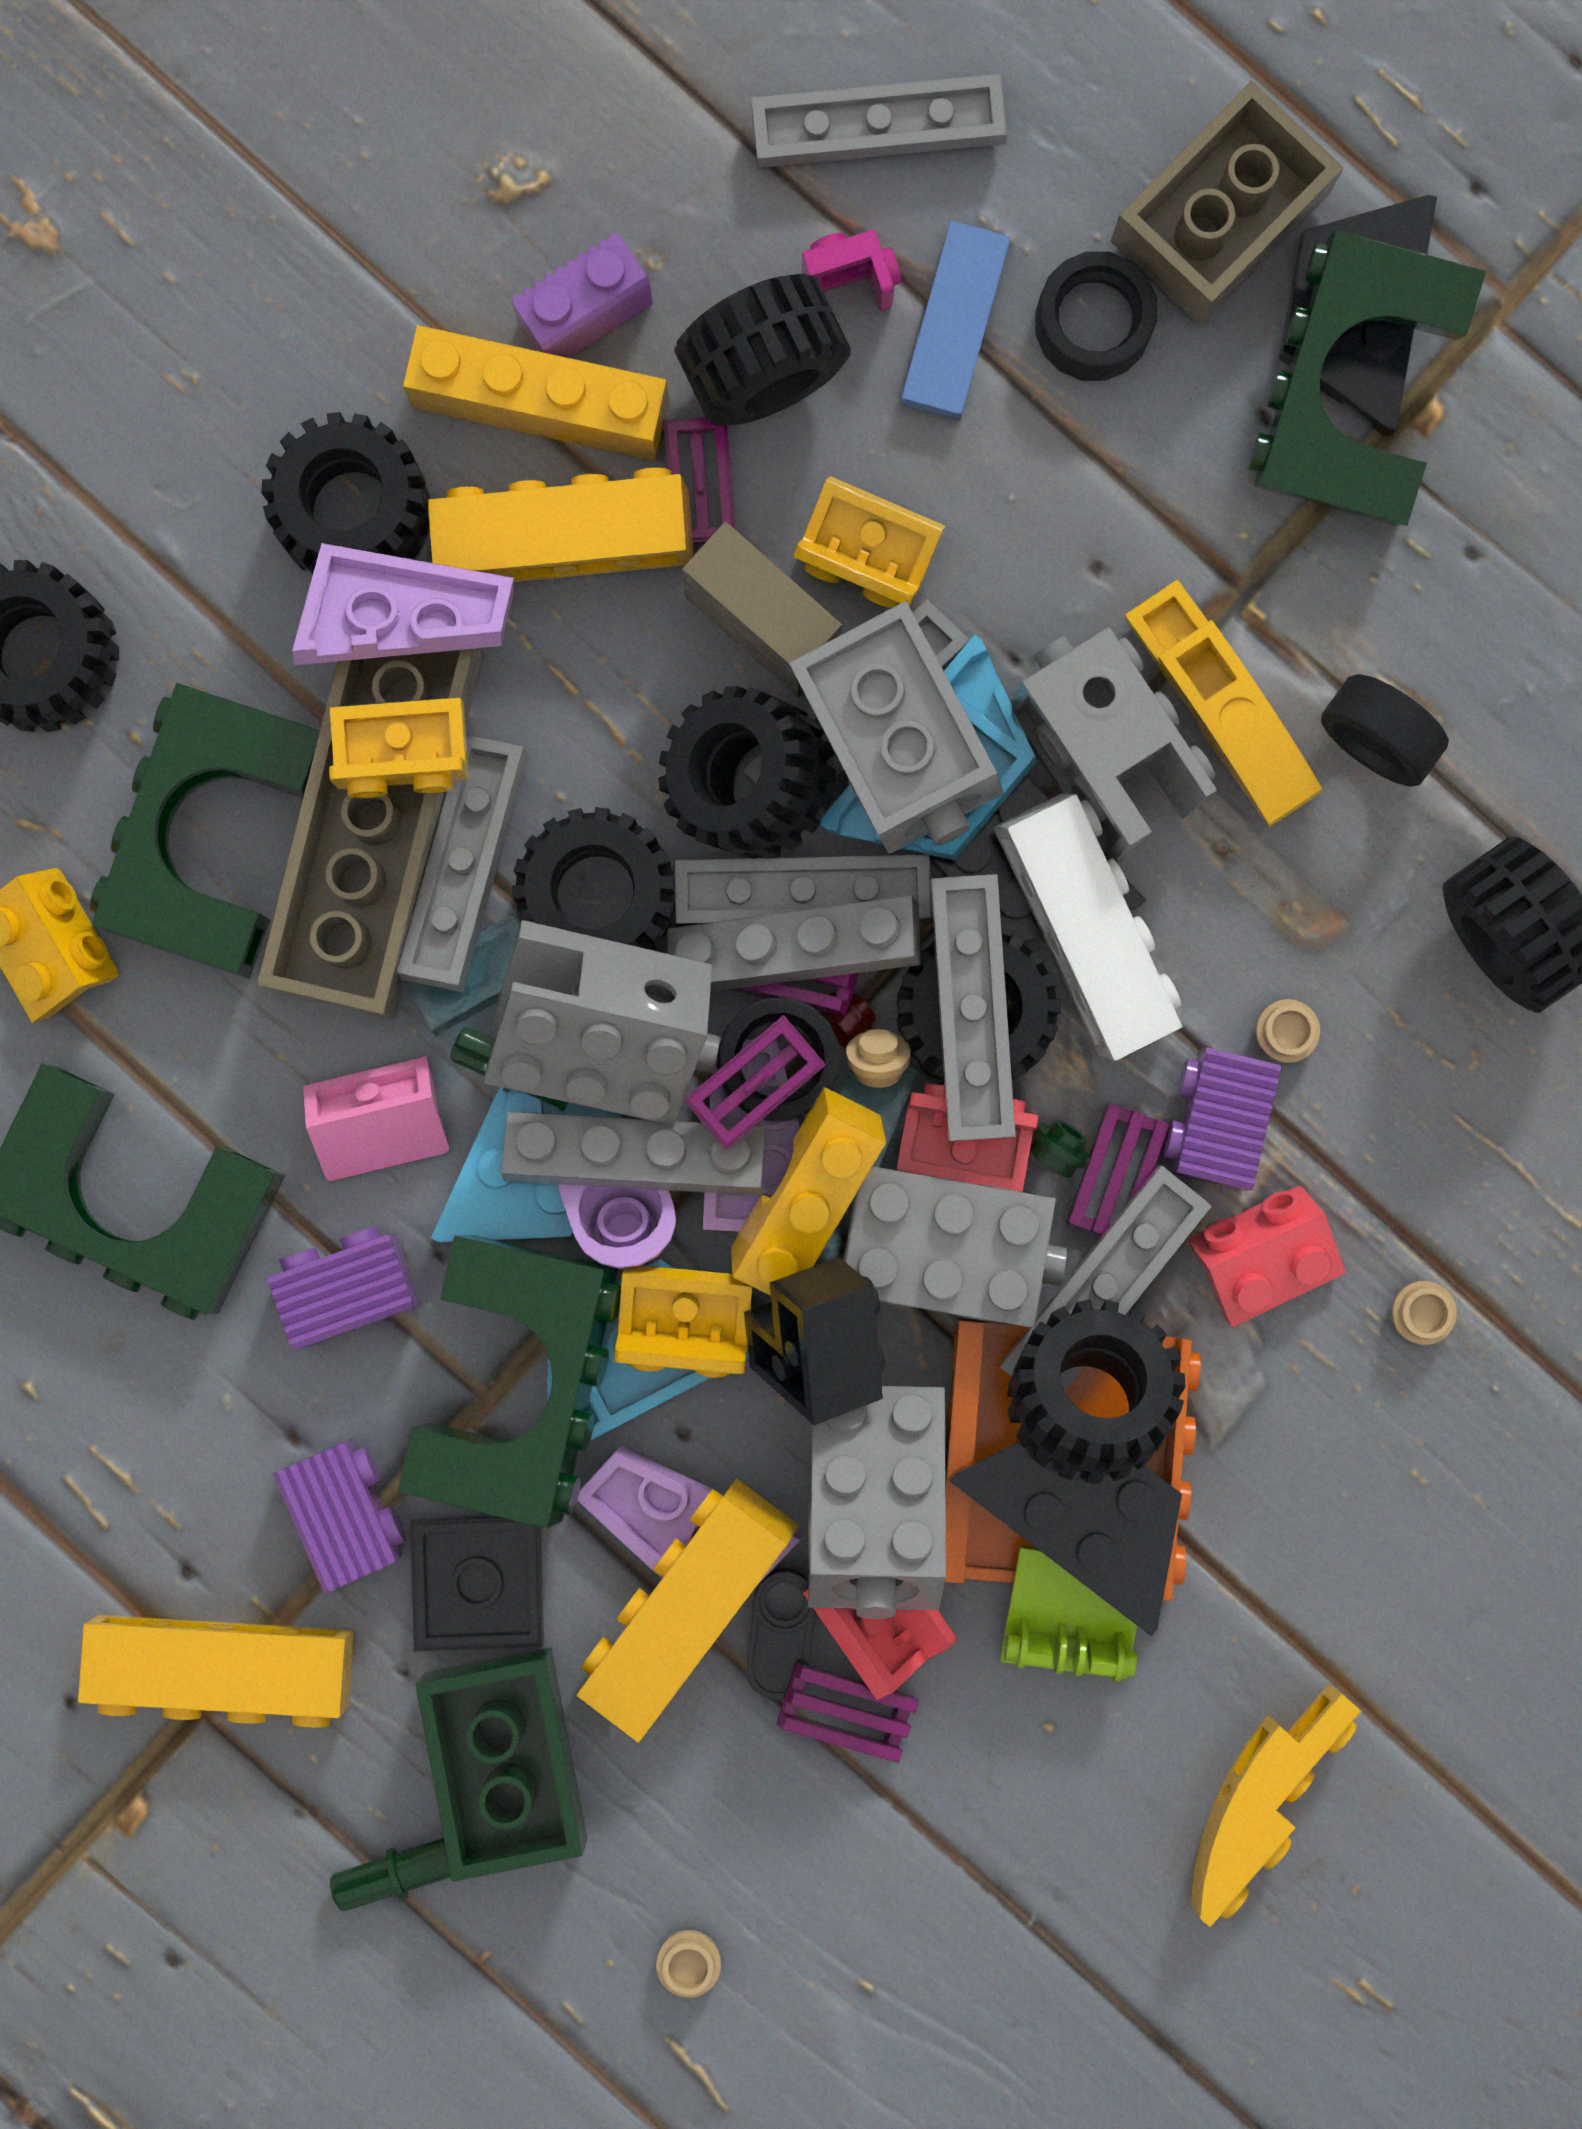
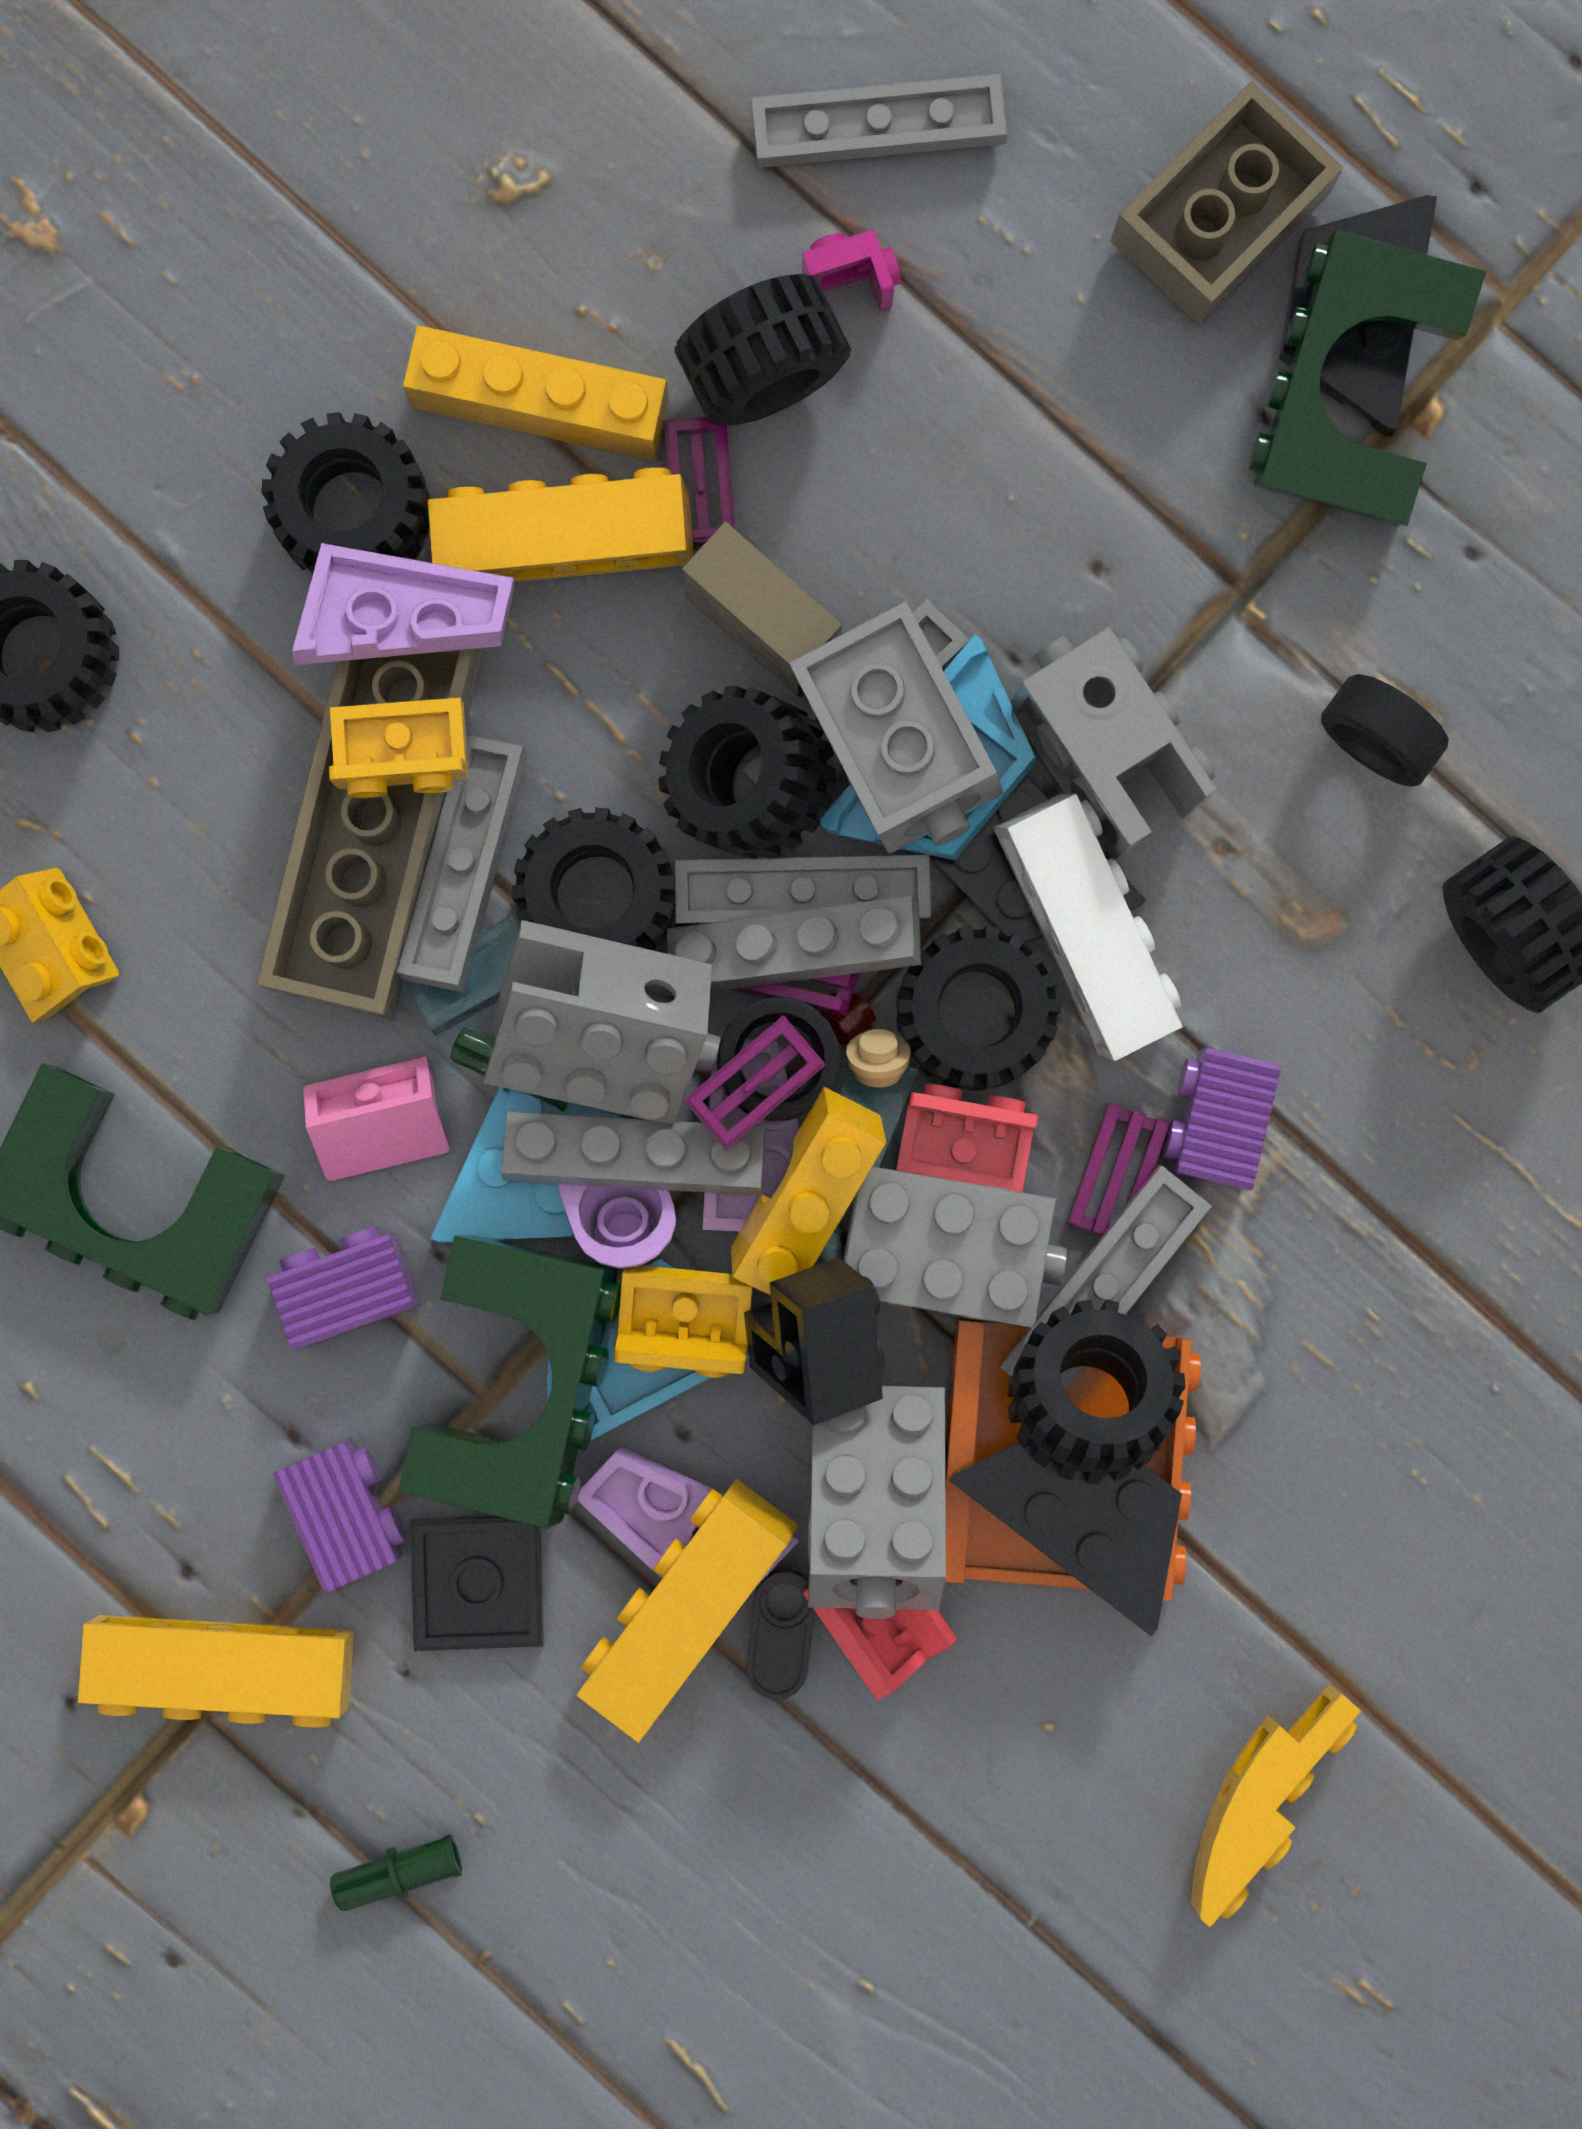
dark green arch [90,683,320,979] -> none
dark green brick [415,1647,587,1882] -> none
medium lavender brick [512,232,653,358] -> none
tan plate [656,1930,721,1998] -> none
magenta tile [776,1662,919,1763] -> none
yellow bracket [793,476,945,608] -> none
medium blue tile [900,220,1011,421] -> none
light grey plate [930,874,1016,1142] -> none
lime hinge [1000,1545,1137,1682] -> none
dark green plate [1030,1120,1091,1178] -> none
black tyre [1035,251,1157,381] -> none
yellow slope [1125,579,1323,828] -> none
coral bracket [1188,1186,1346,1328] -> none
tan plate [1255,999,1320,1063] -> none
tan plate [1391,1281,1457,1345] -> none

